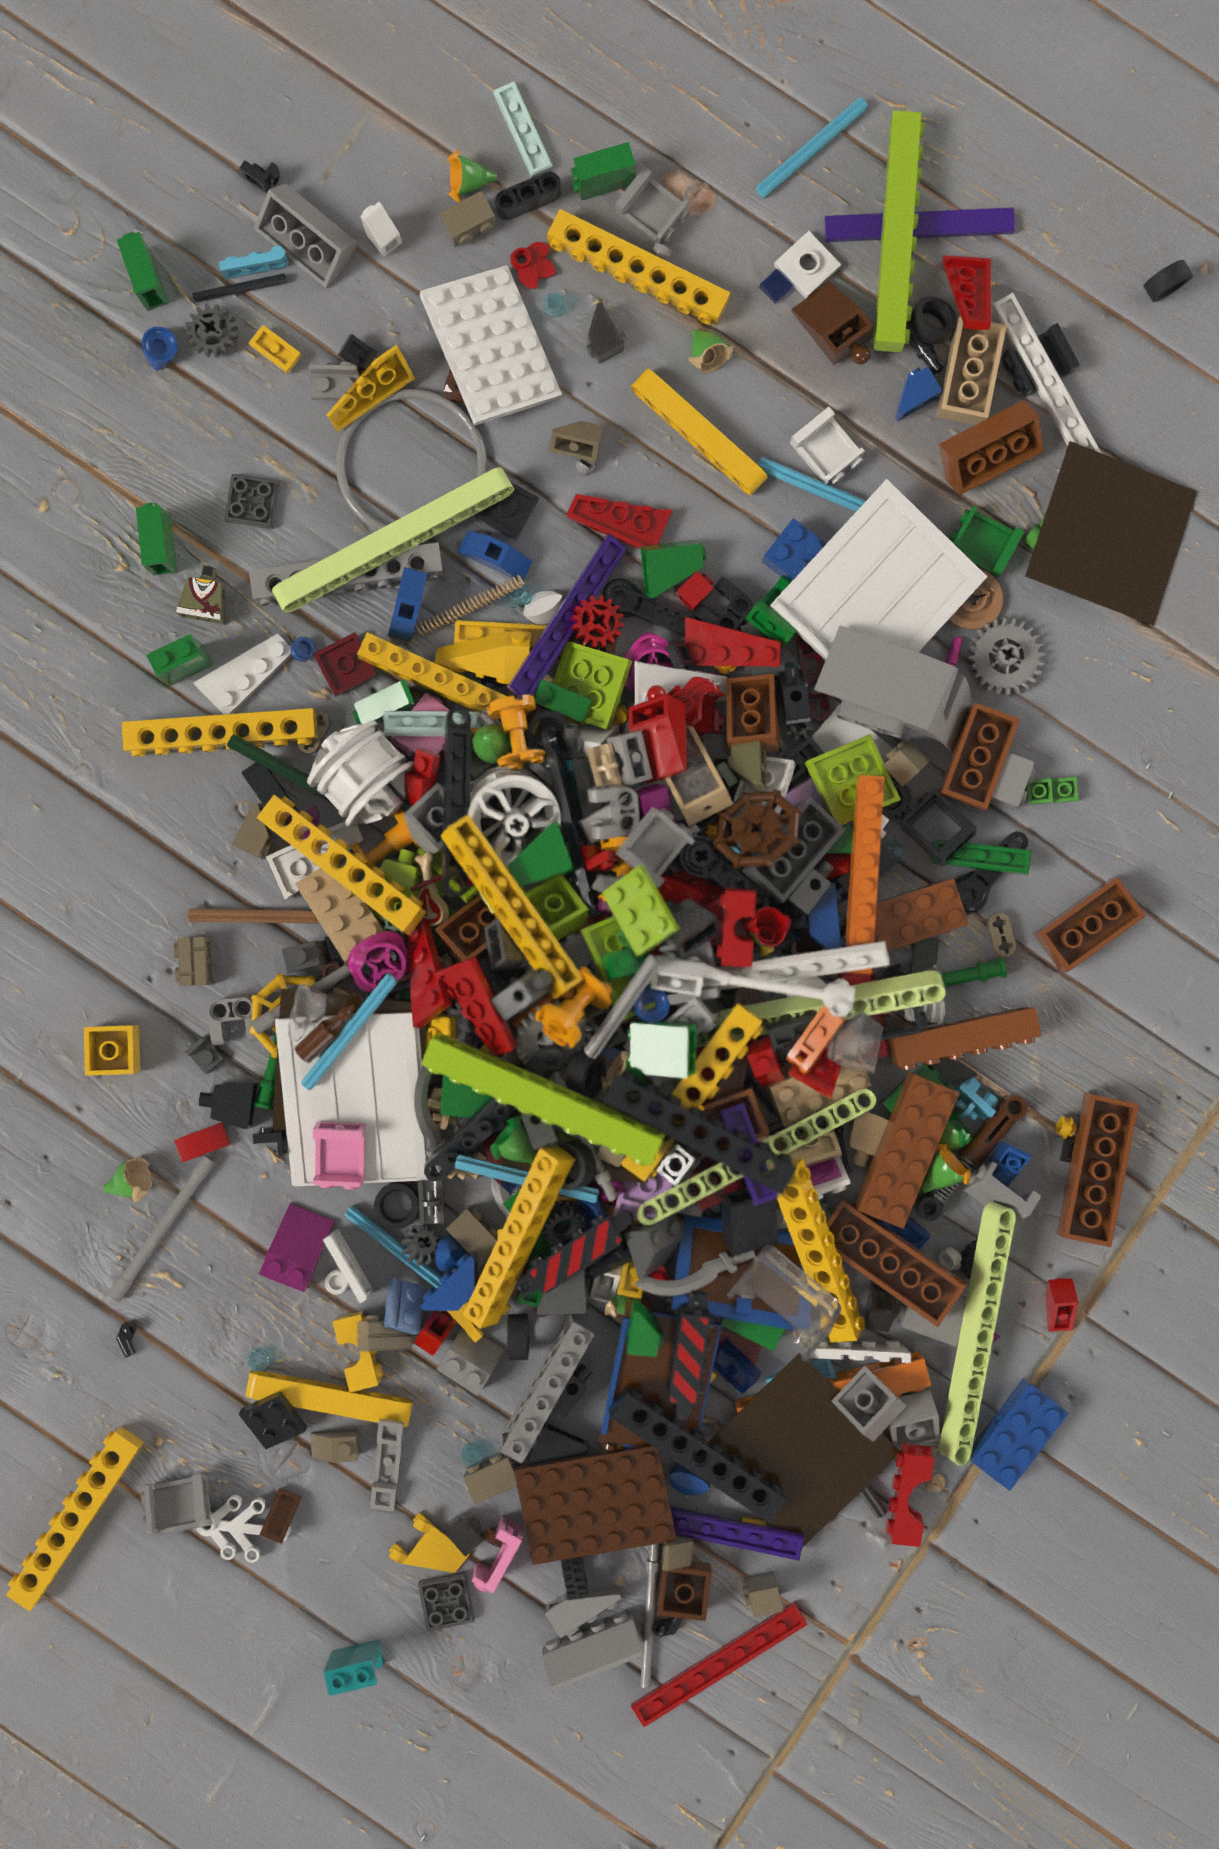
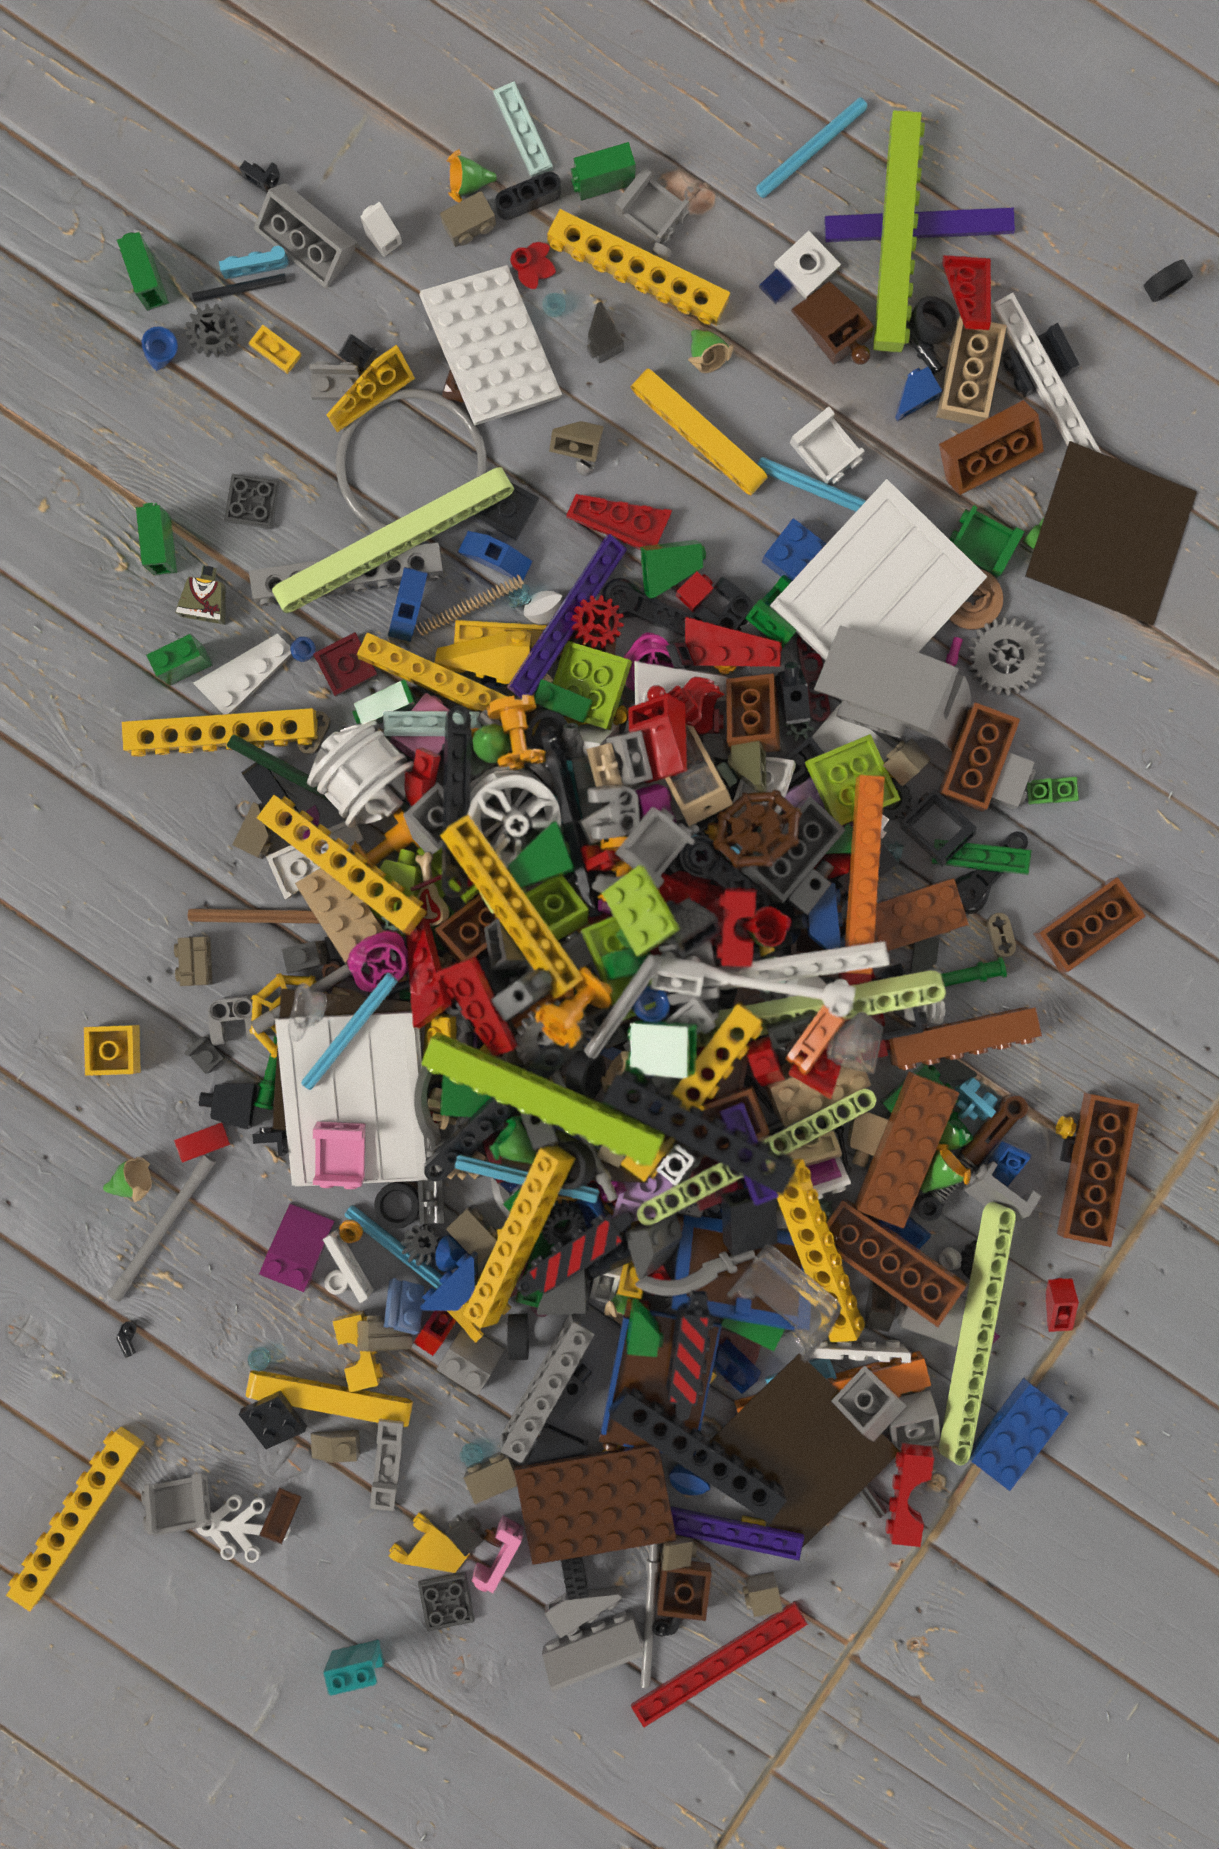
reddish brown wheel [294,1004,355,1063] -> none
none -> light orange plate [339,1220,363,1243]

